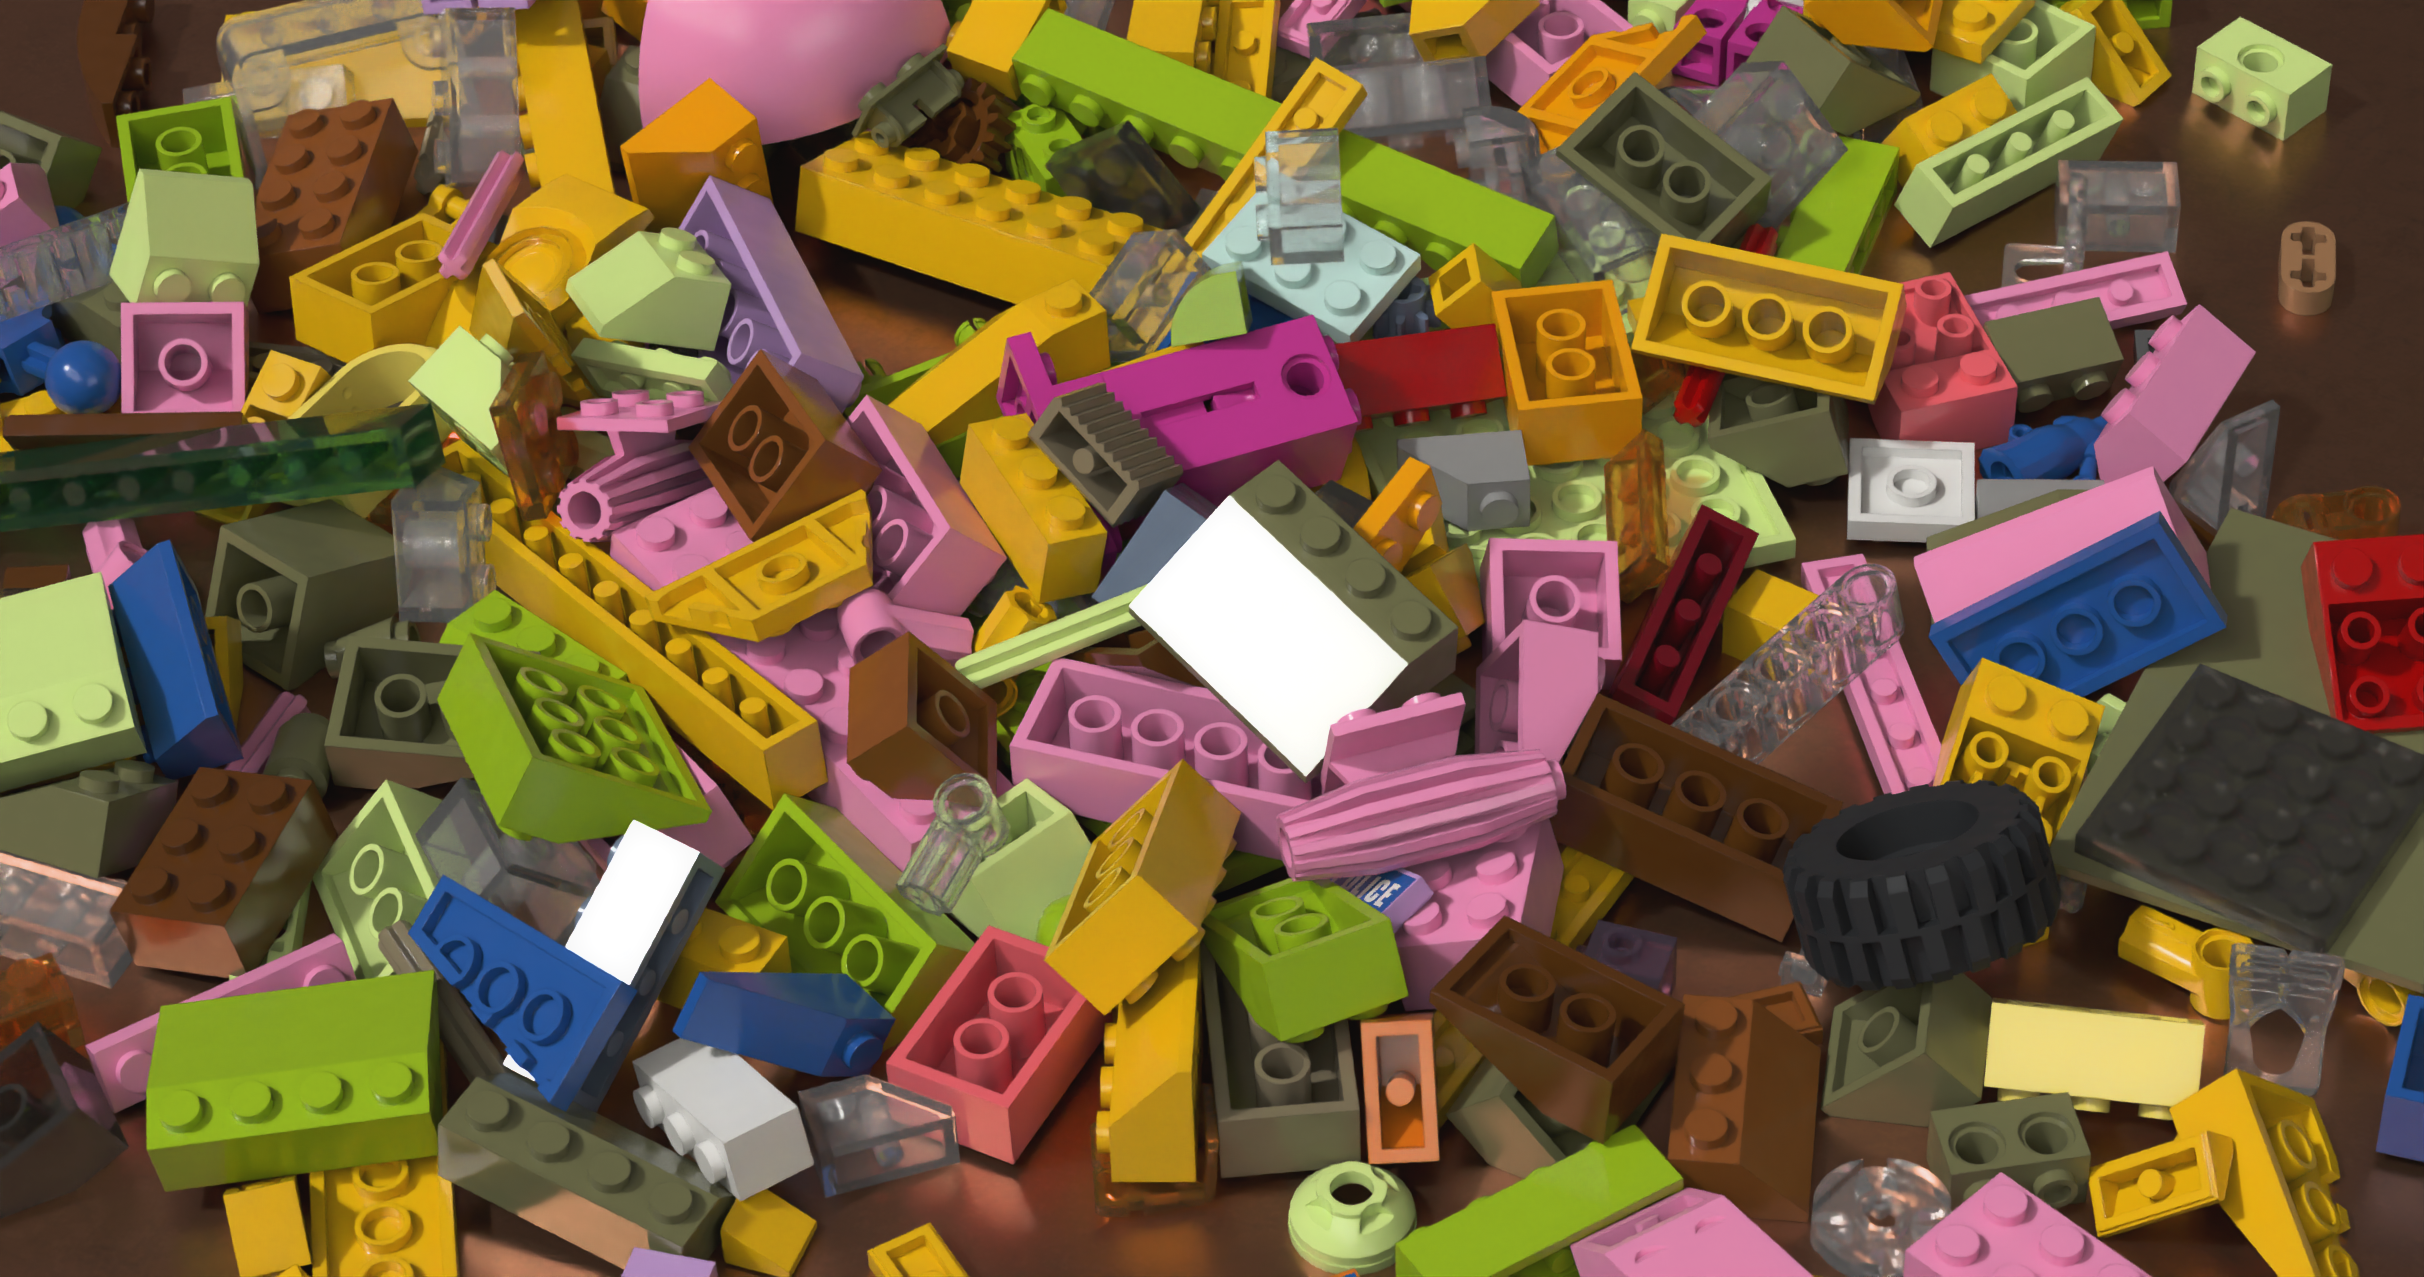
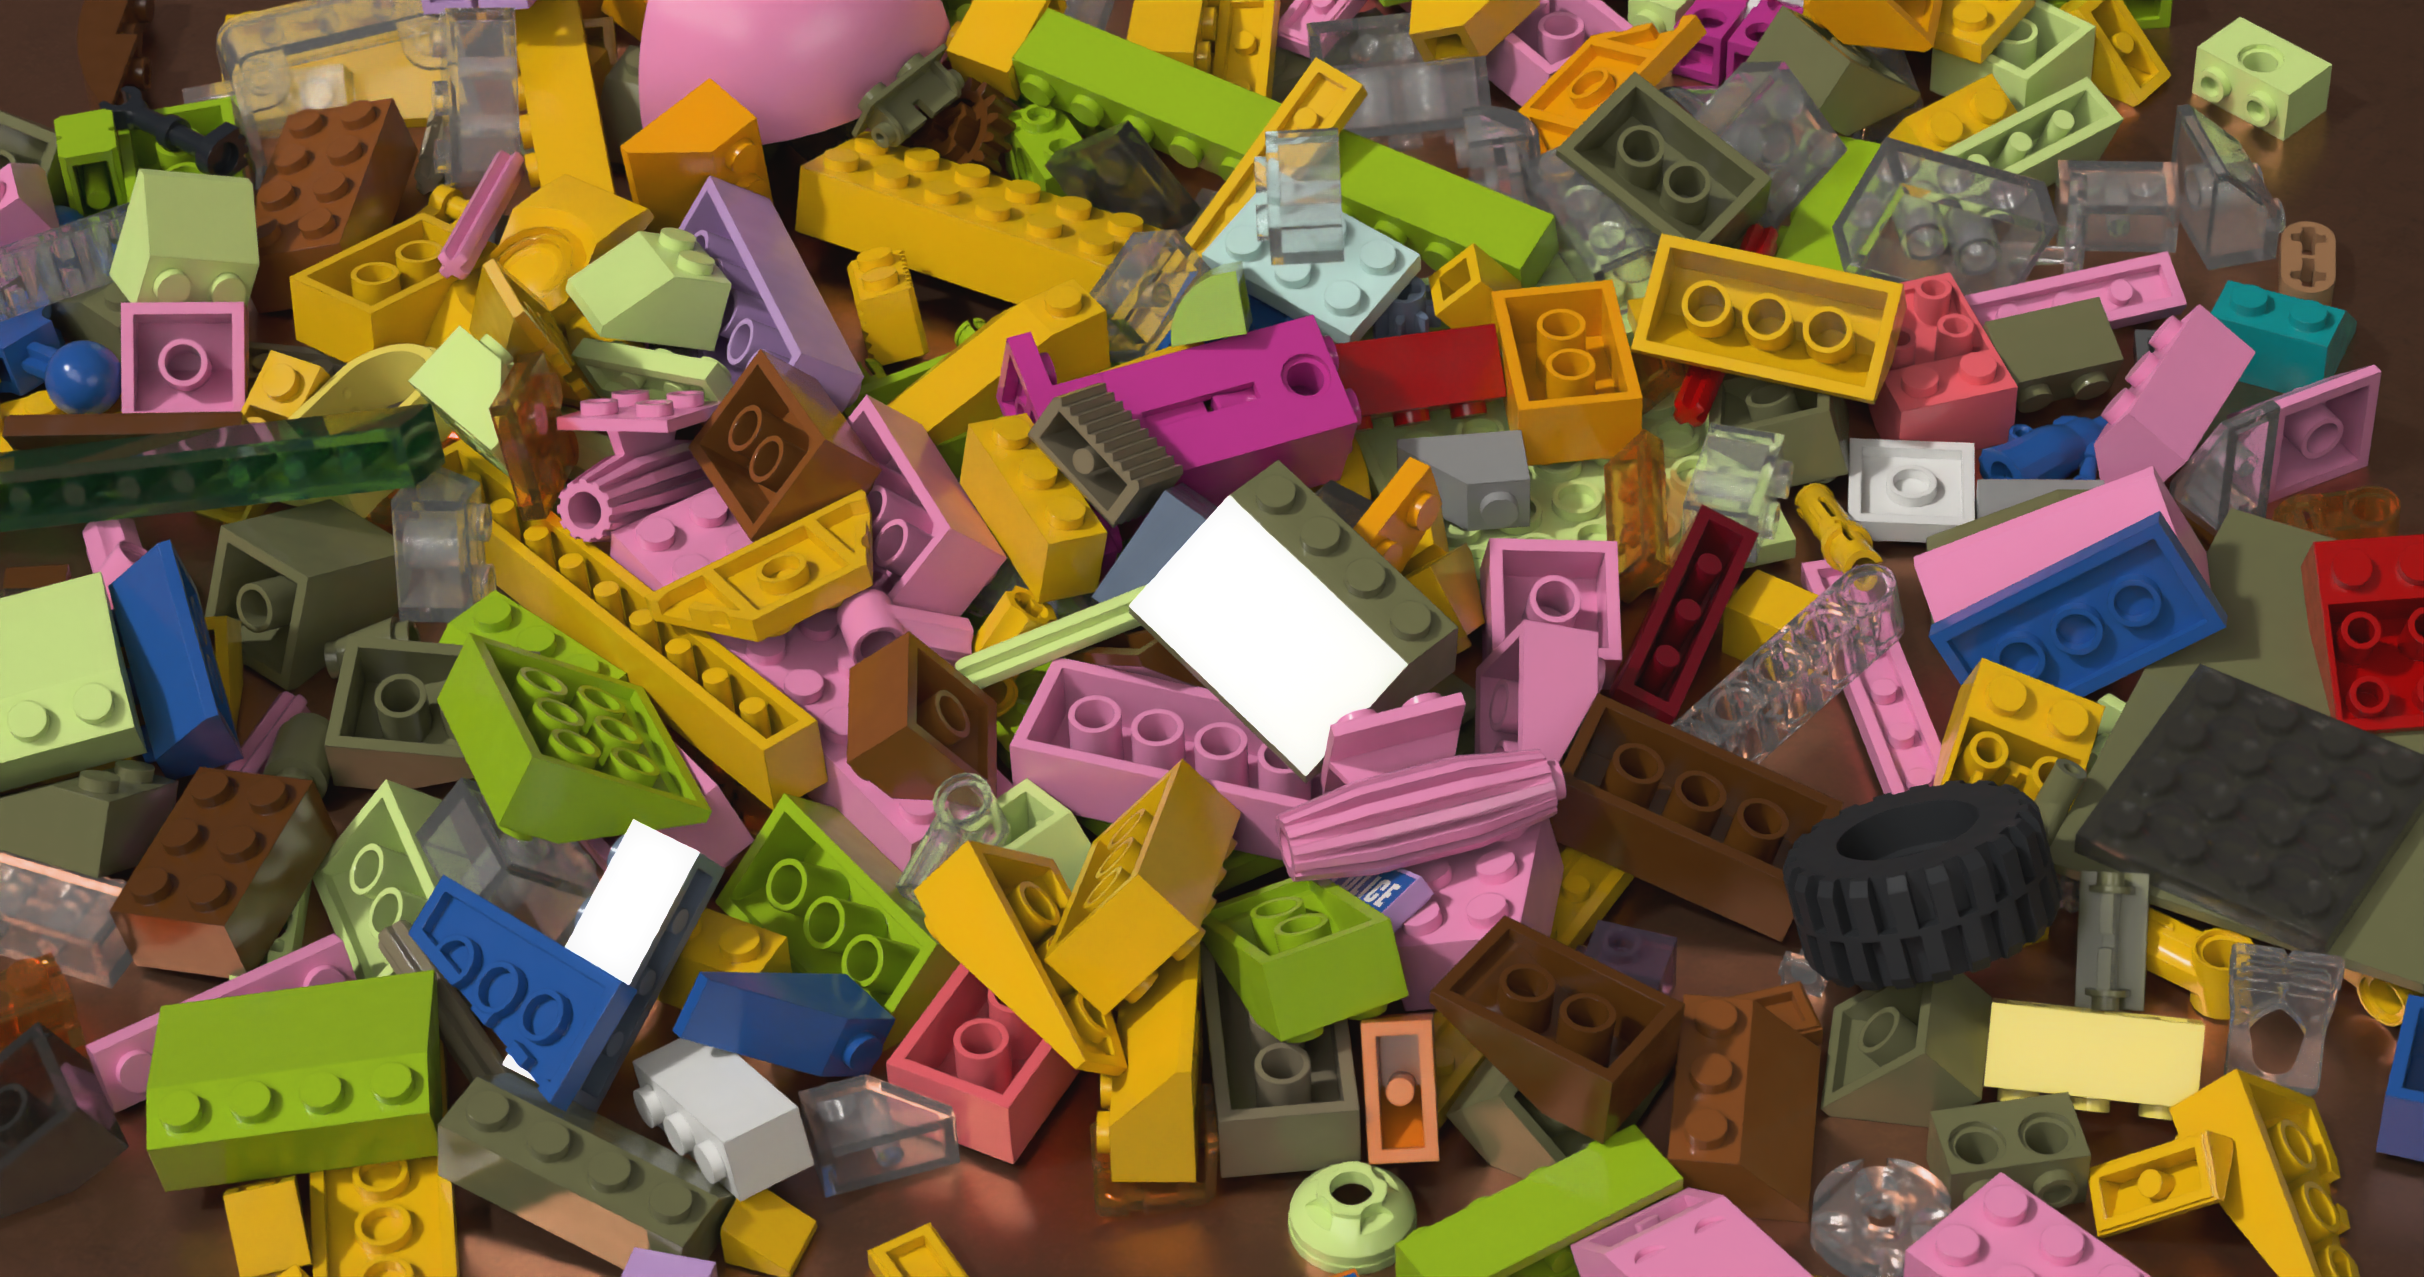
none -> lime brick [54,109,128,244]
none -> black piece [99,86,249,177]
none -> yellow brick [847,247,930,366]
none -> yellow wedge [913,840,1128,1077]
none -> clear brick [1682,423,1793,563]
none -> yellow pin [1795,483,1884,589]
none -> clear brick [1832,137,2059,296]
none -> olive arm [2034,759,2087,848]
none -> olive hinge [2075,870,2150,1011]
none -> clear slope [2167,104,2286,270]
none -> teal slope [2211,280,2357,393]
none -> bright pink slope [2222,364,2382,505]

